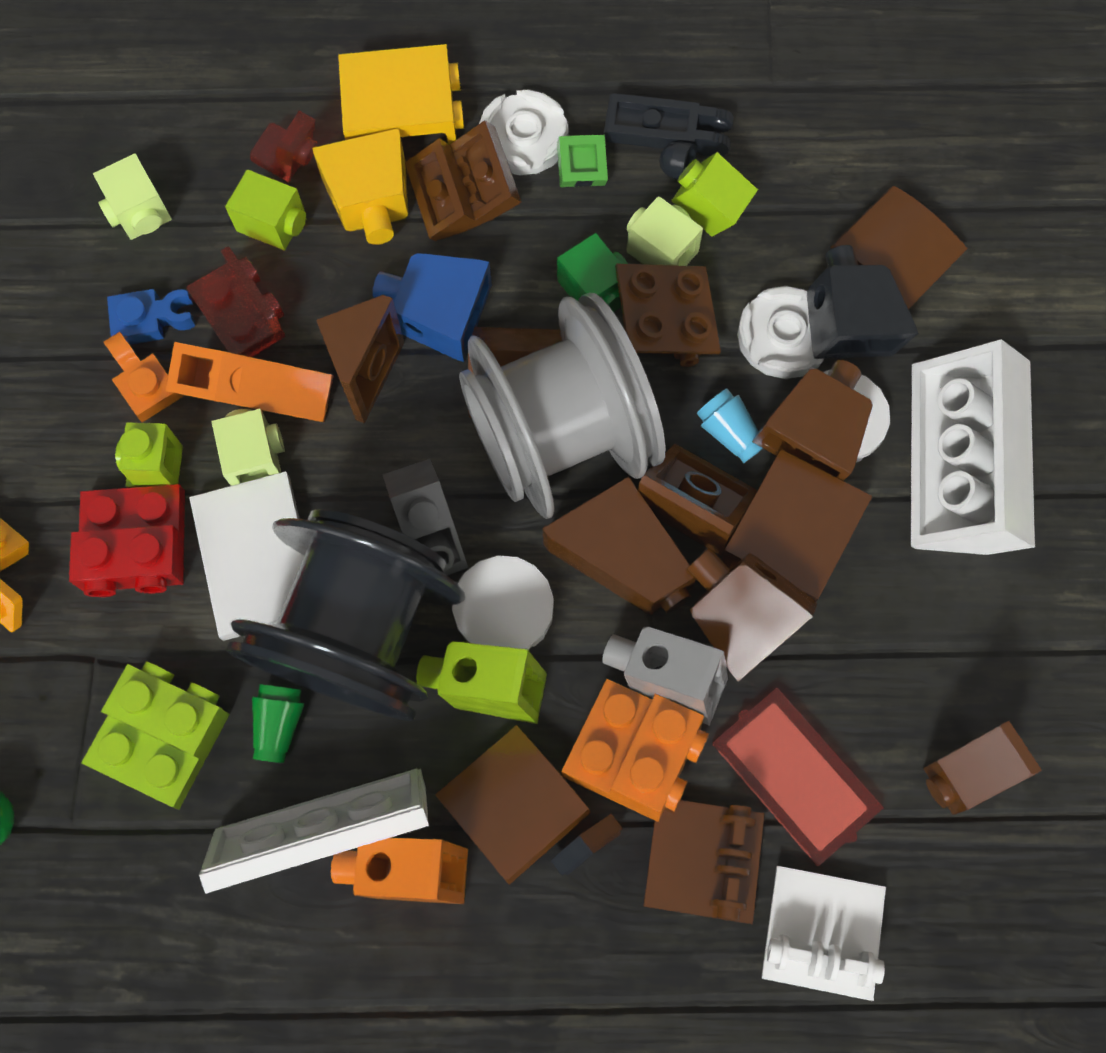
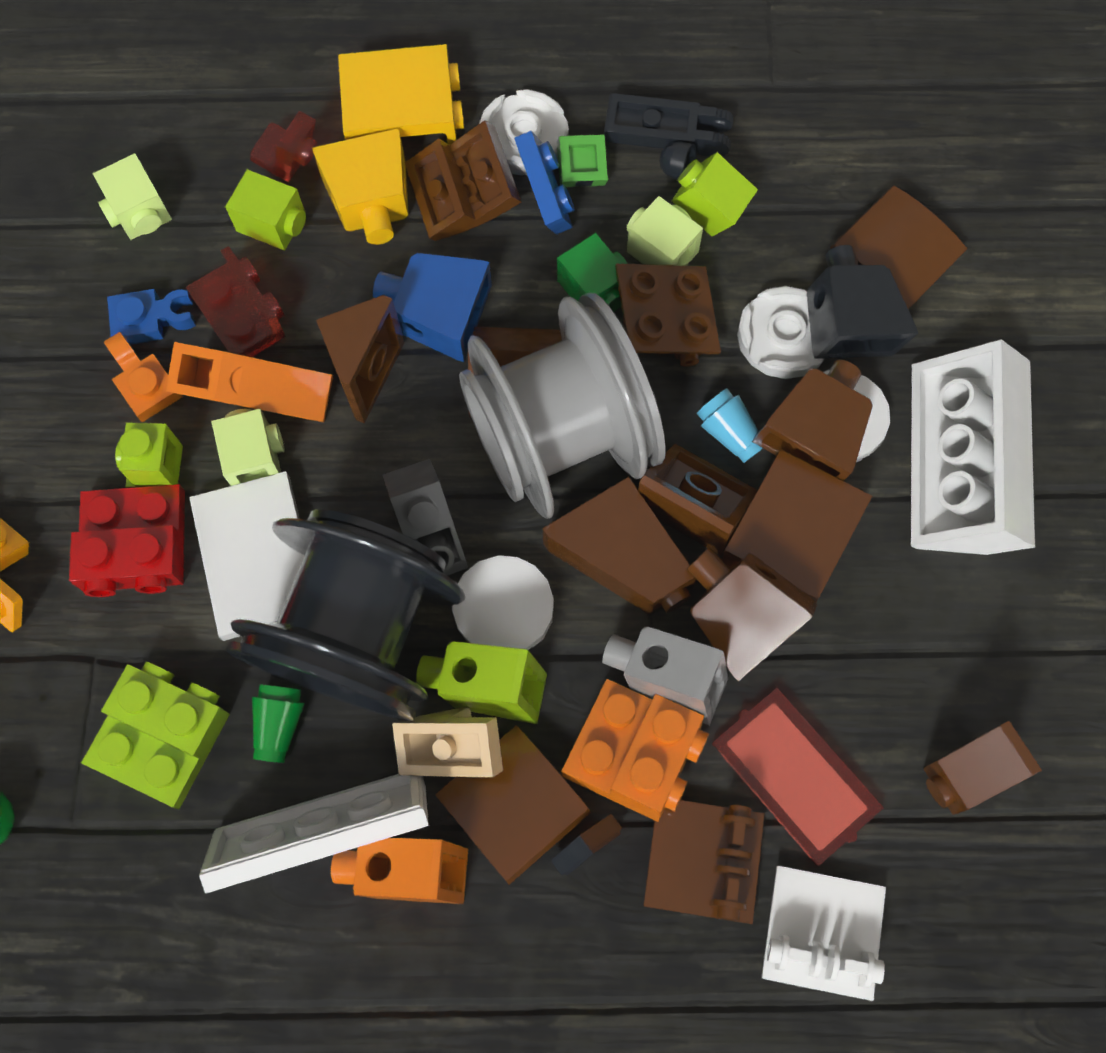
none -> tan slope [392,708,503,777]
none -> blue plate [514,130,574,235]

